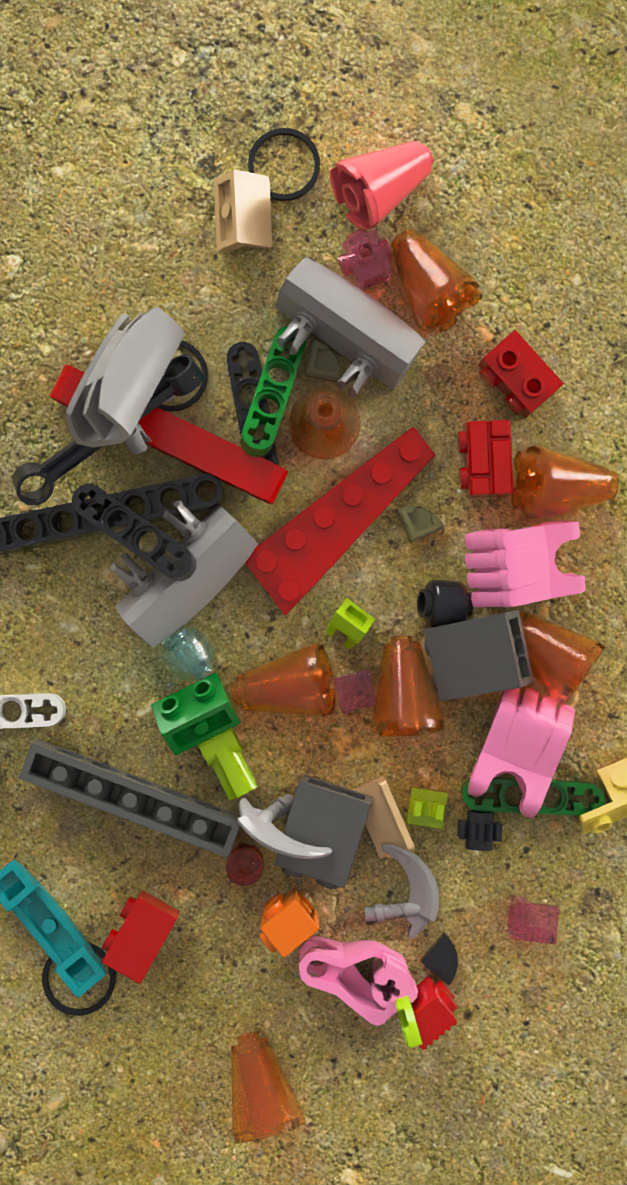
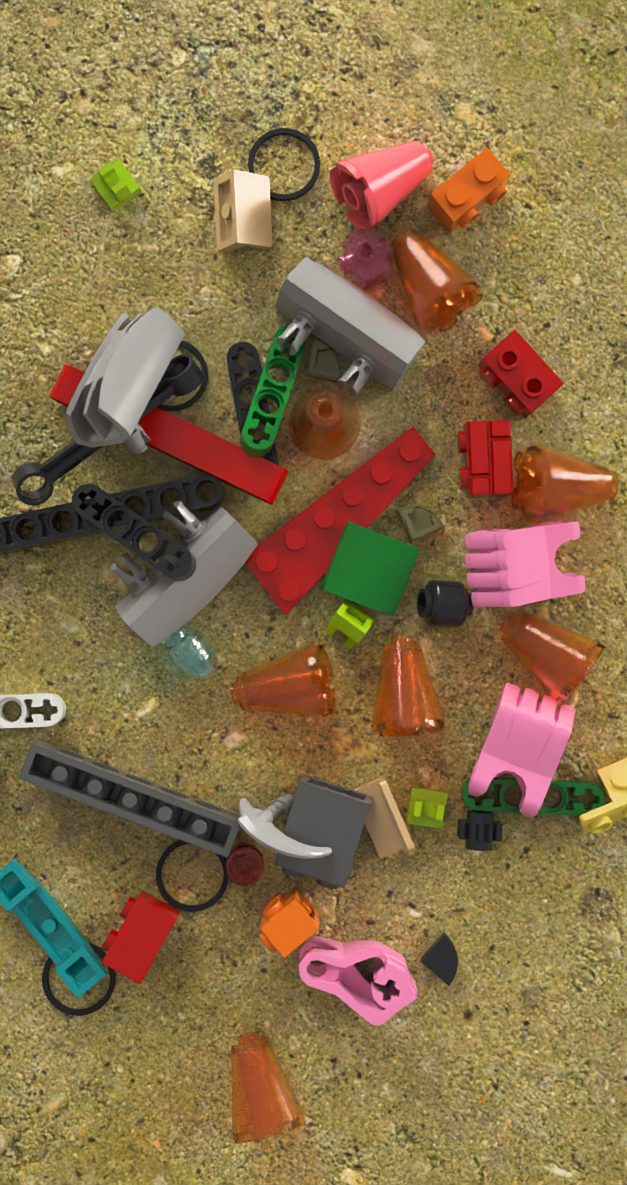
green brick [151,672,241,756] -> none
lime piece [198,728,258,801] -> none
clear pink panel [333,668,377,714] -> none
light grey piece [364,843,439,939] -> none
lime tile [395,996,422,1048] -> none
red brick [399,975,459,1050] -> none
dark grey brick [424,609,534,701] -> none
clear pink panel [506,895,560,944] -> none
none -> lime tile [90,159,142,213]
none -> black piece [156,840,229,912]
none -> green slope [321,521,420,617]
none -> orange brick [427,148,511,234]

